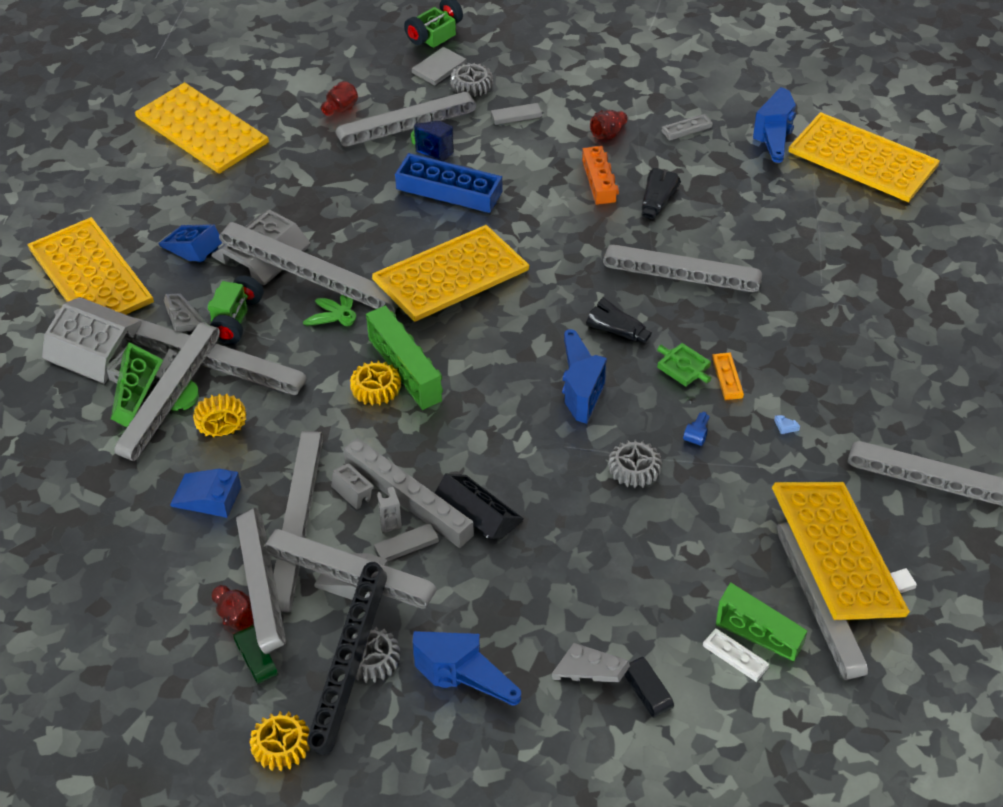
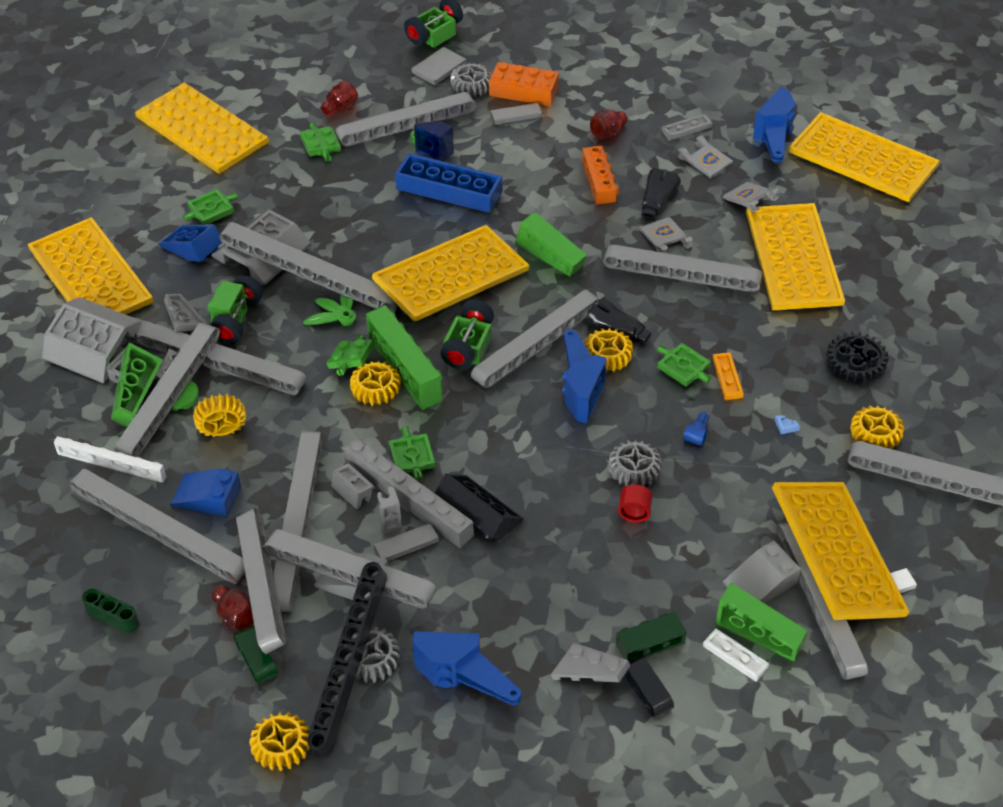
none -> white plate [54,436,166,483]
none -> light grey beam [69,469,246,584]
none -> dark green beam [82,588,139,633]
none -> bright green plate [183,189,238,225]
none -> bright green plate [300,123,341,162]
none -> bright green plate [327,335,375,376]
none -> bright green plate [389,426,436,482]
none -> brick [440,299,494,369]
none -> light grey beam [471,290,601,388]
none -> orange brick [489,62,559,107]
none -> bright green wedge [515,212,587,276]
none -> yellow gear [584,328,633,373]
none -> dark green brick [616,612,687,662]
none -> red piece [618,485,653,522]
none -> light grey flag [640,217,693,253]
none -> light grey flag [677,135,733,179]
none -> light grey slope [722,541,801,603]
none -> light grey flag [723,182,779,212]
none -> yellow plate [746,203,845,310]
none -> black gear [826,332,889,382]
none -> yellow gear [850,405,904,449]

